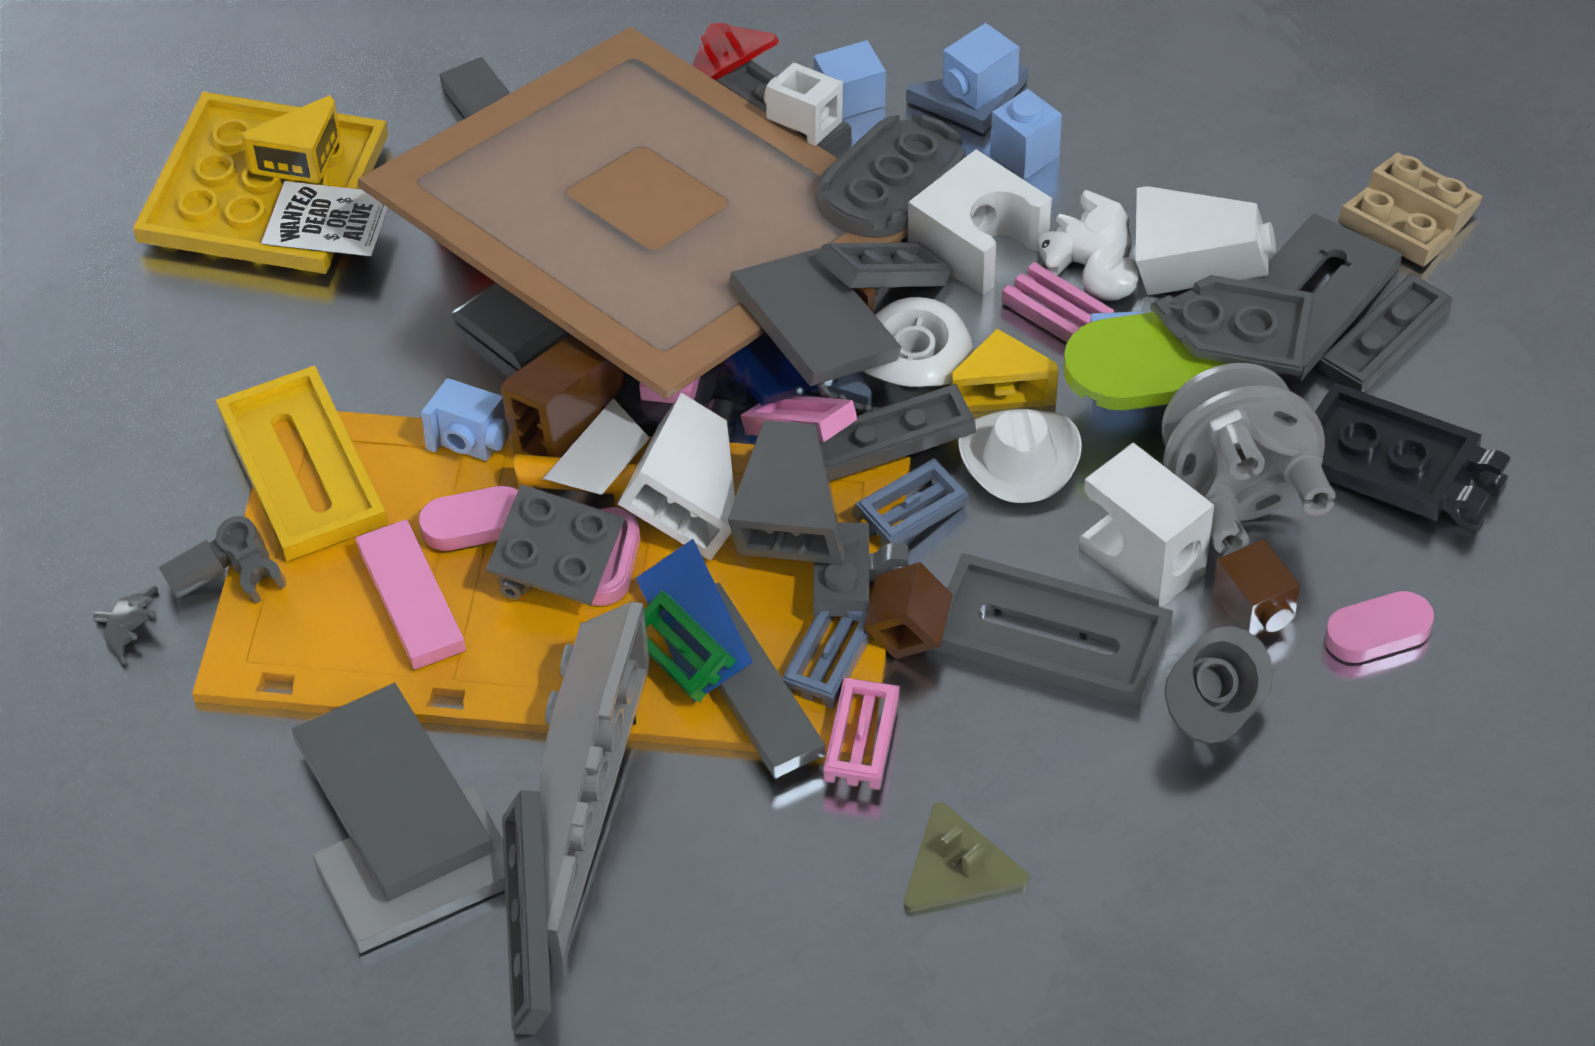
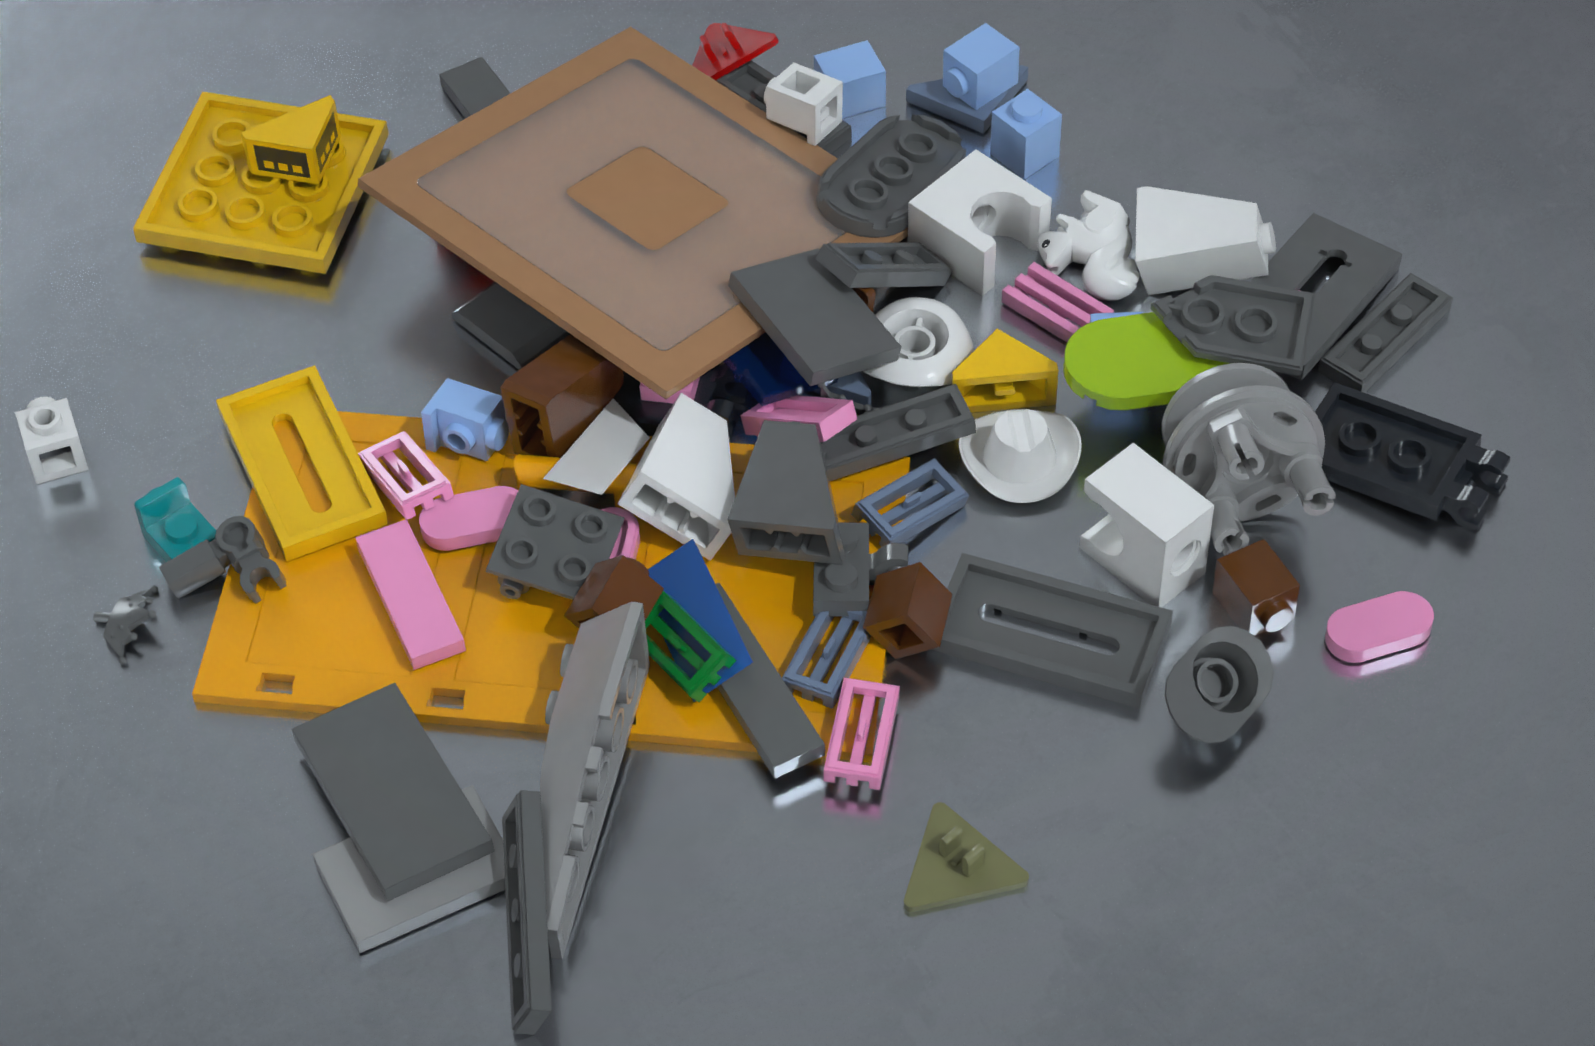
white sticker [261,181,388,257] -> none
tan slope [1338,152,1483,267] -> none
none -> white brick [15,397,89,484]
none -> teal bracket [134,477,216,562]
none -> bright pink tile [358,431,454,520]
none -> reddish brown brick [564,555,664,628]

